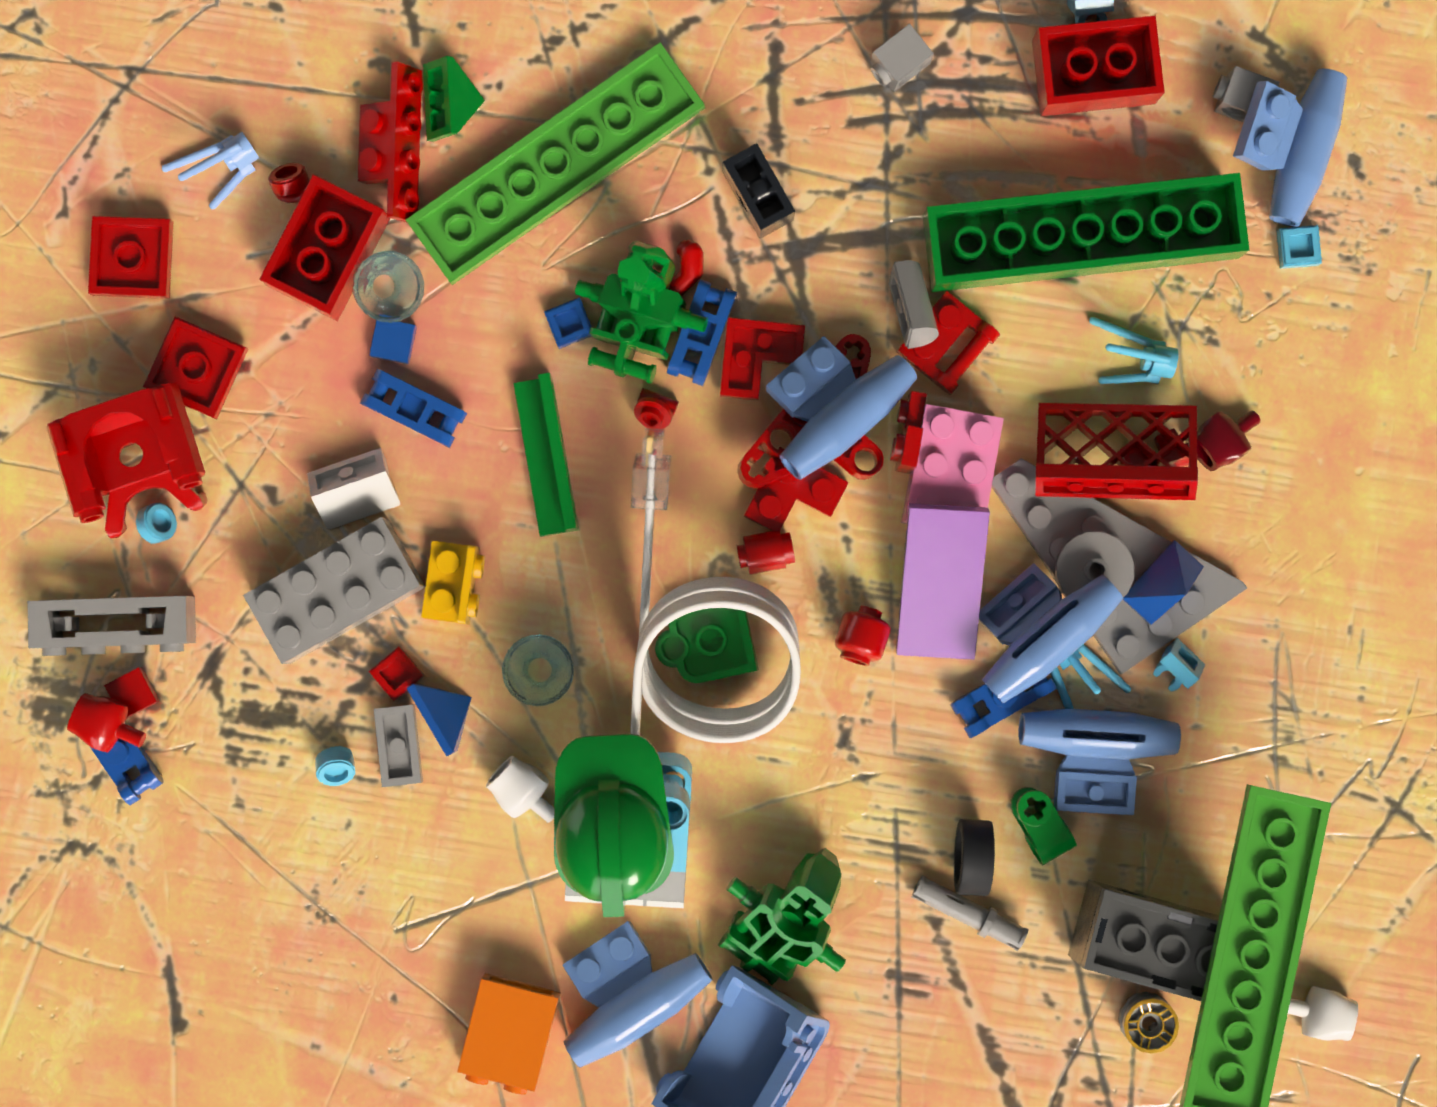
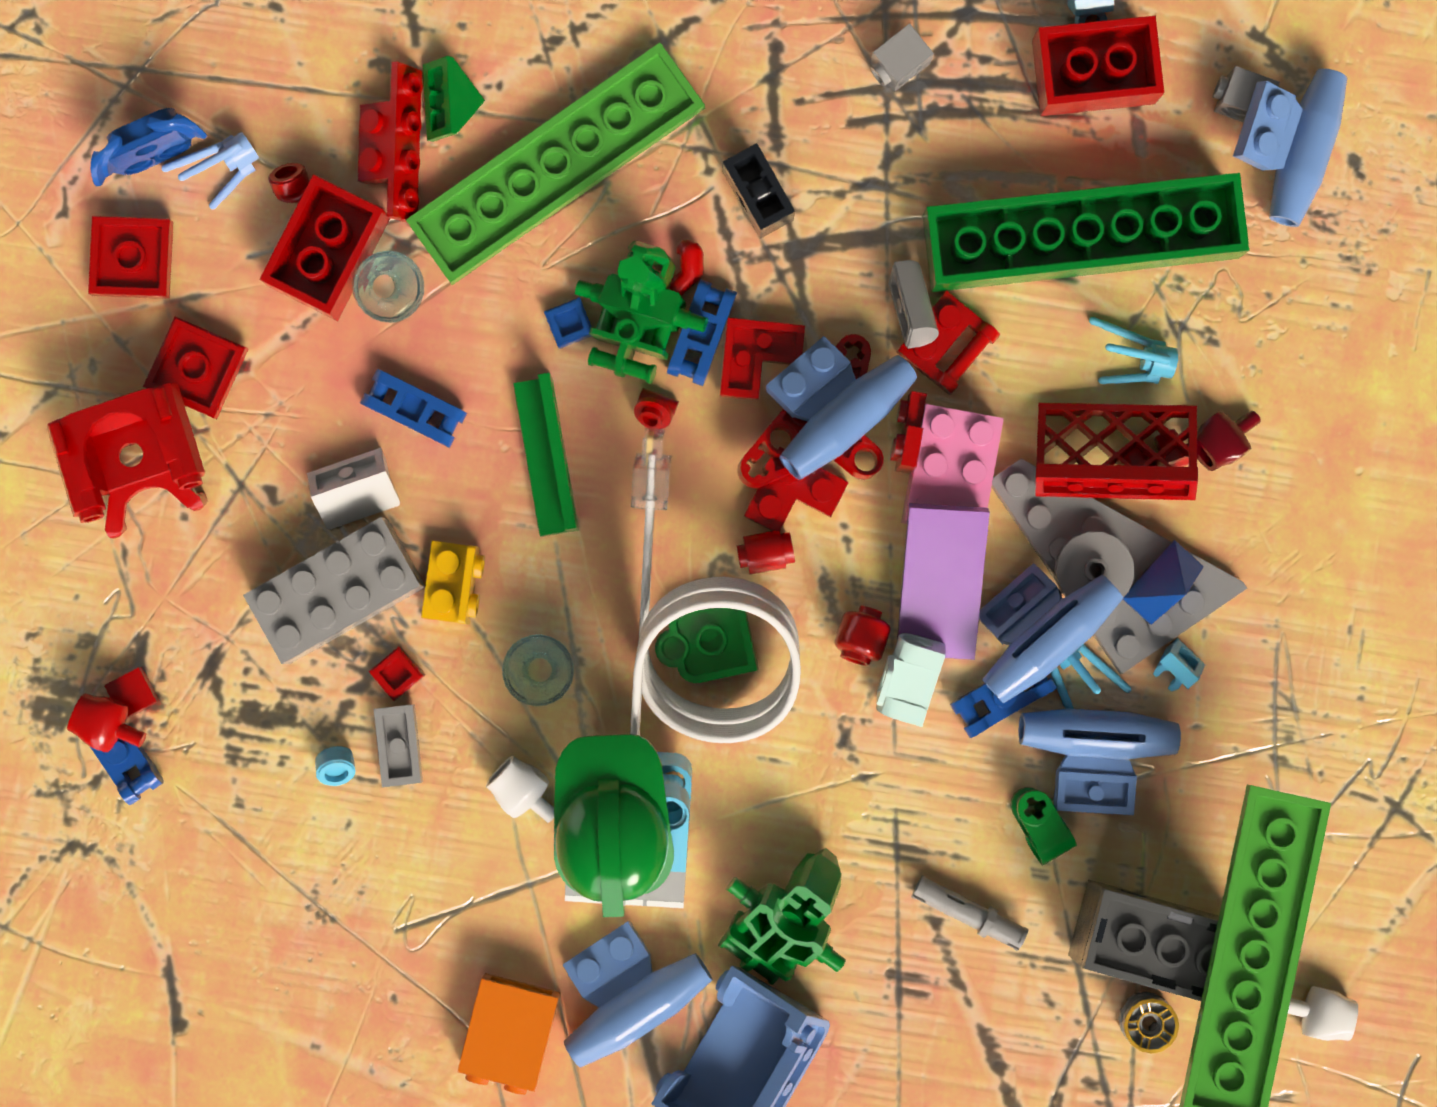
light grey brick [27,596,196,656] -> none
medium azure tile [136,502,177,544] -> none
blue tile [369,317,417,364] -> none
blue slope [407,684,472,757] -> none
black tyre [954,819,995,896] -> none
medium azure tile [1276,225,1322,269] -> none
none -> blue piece [90,108,208,186]
none -> light aqua piece [876,633,946,727]

